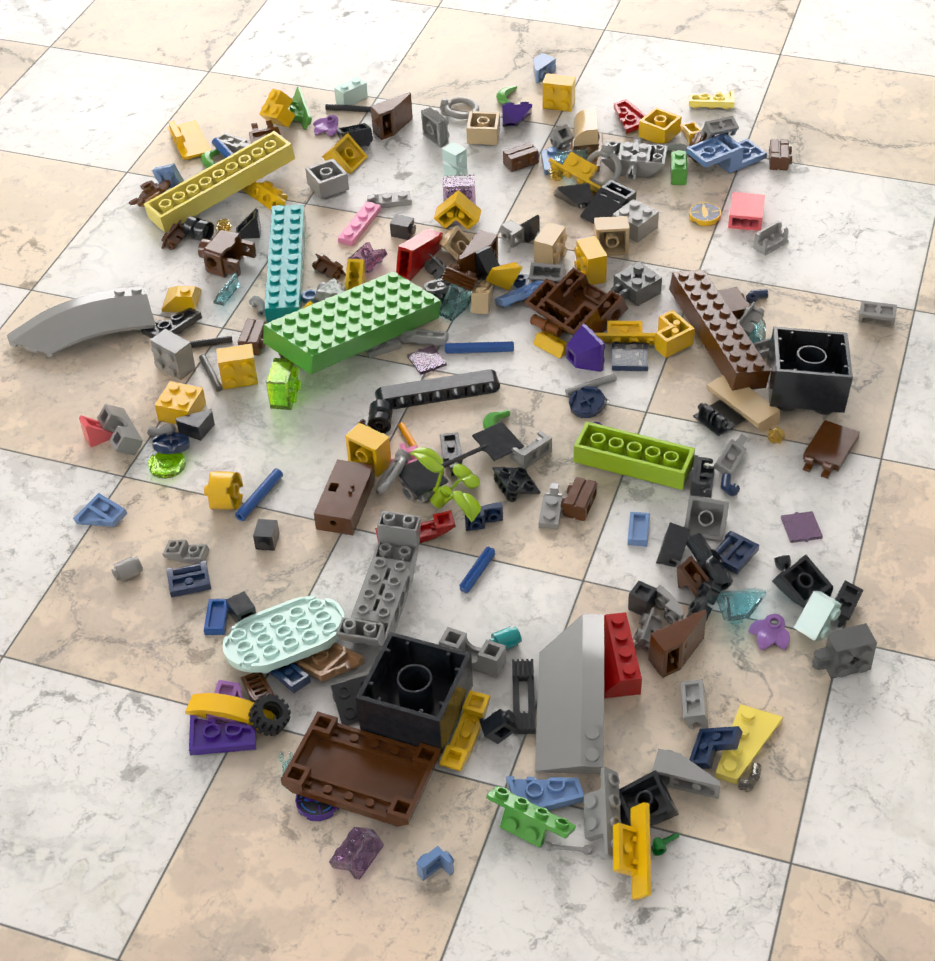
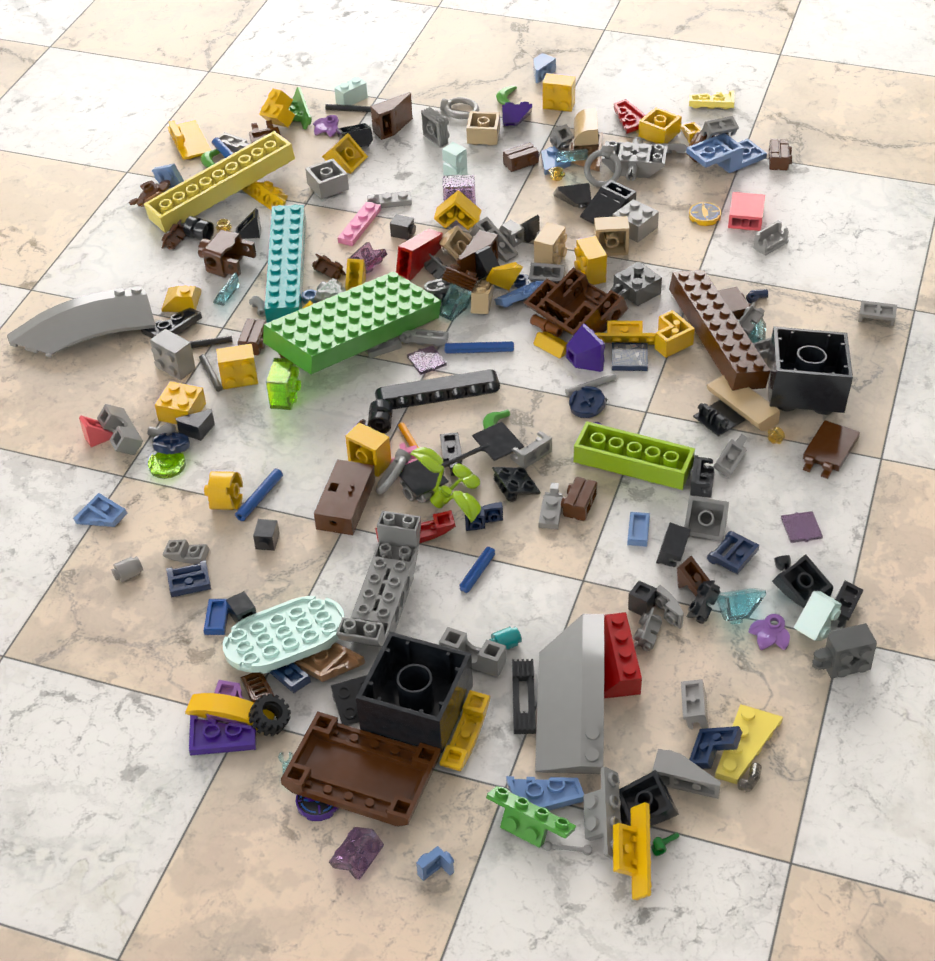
black brick [479,709,518,744] -> none
yellow bracket [548,152,601,194] -> none
reddish brown slope [649,610,707,678] -> none
bright green brick [671,150,687,185] -> none
black piece [686,533,733,592] -> none
dark blue arm [720,473,740,496] -> none
none -> light grey slope [470,217,518,262]

